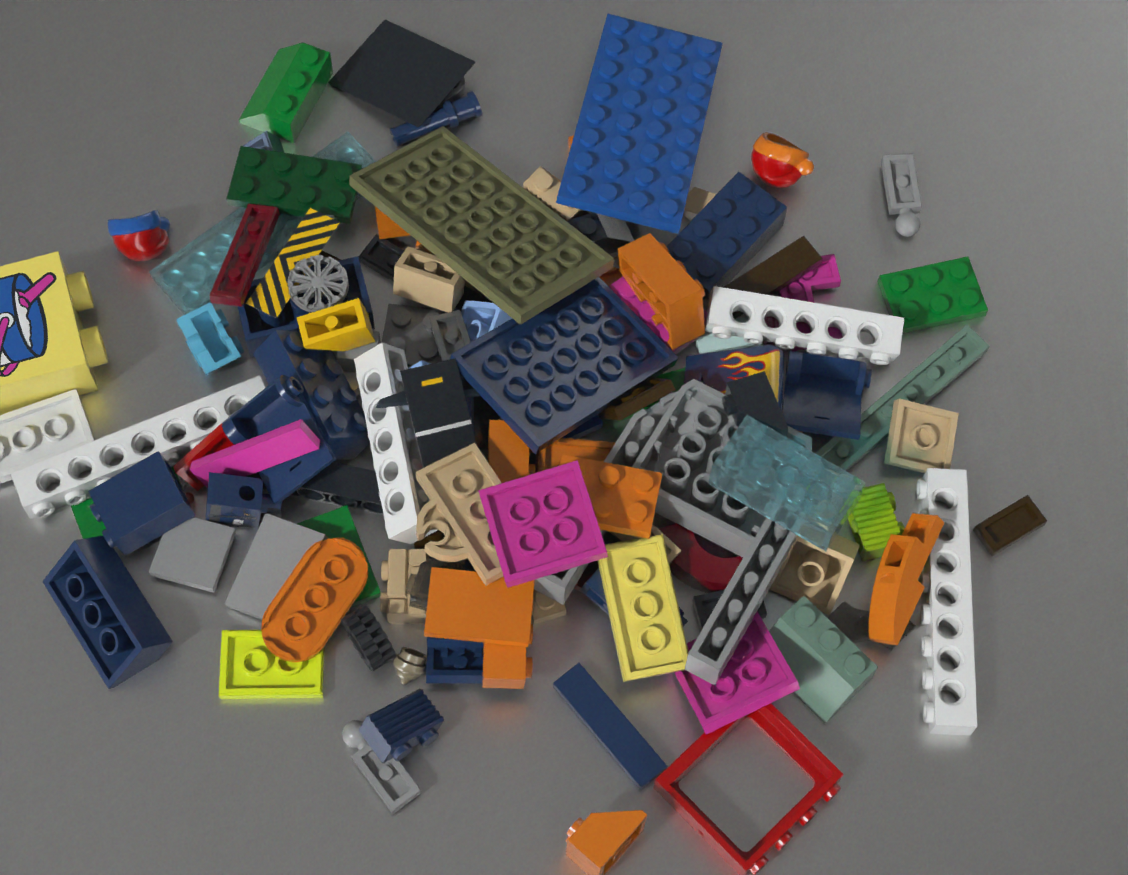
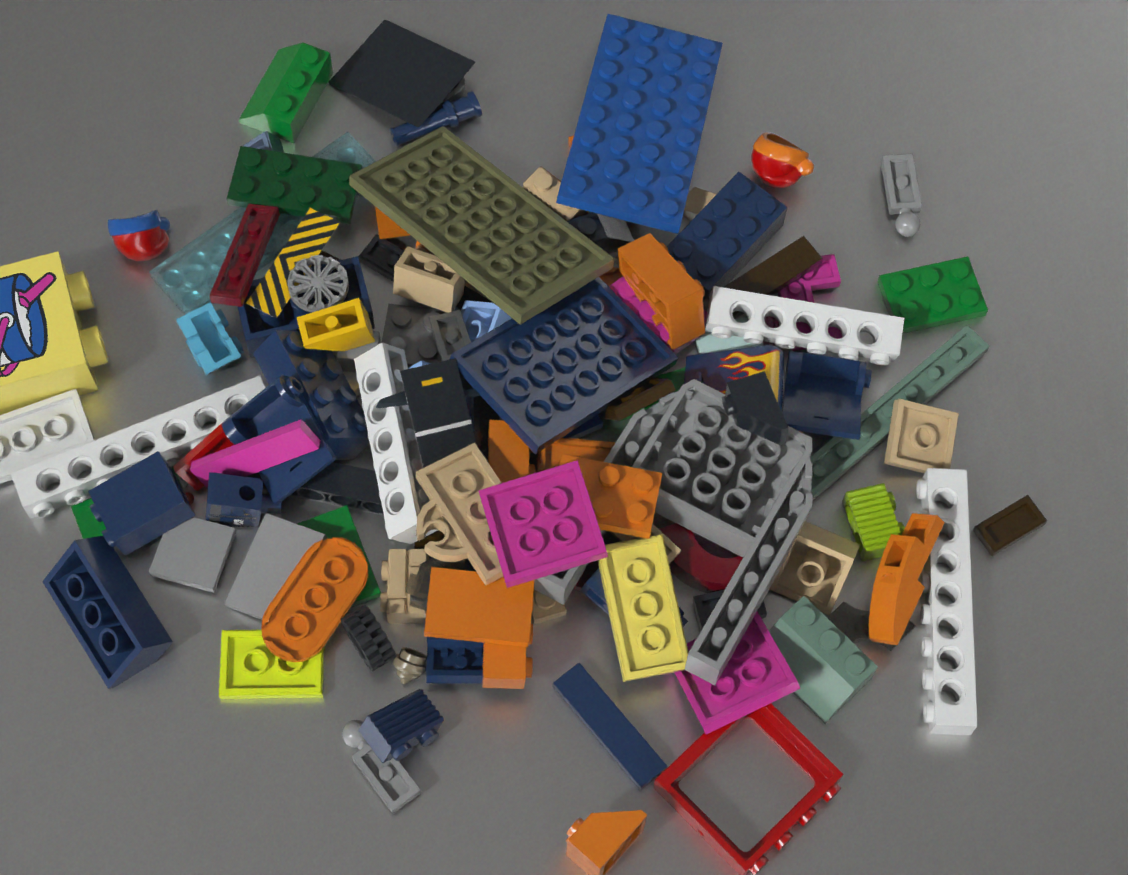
clear light blue brick [708,415,866,552] -> none

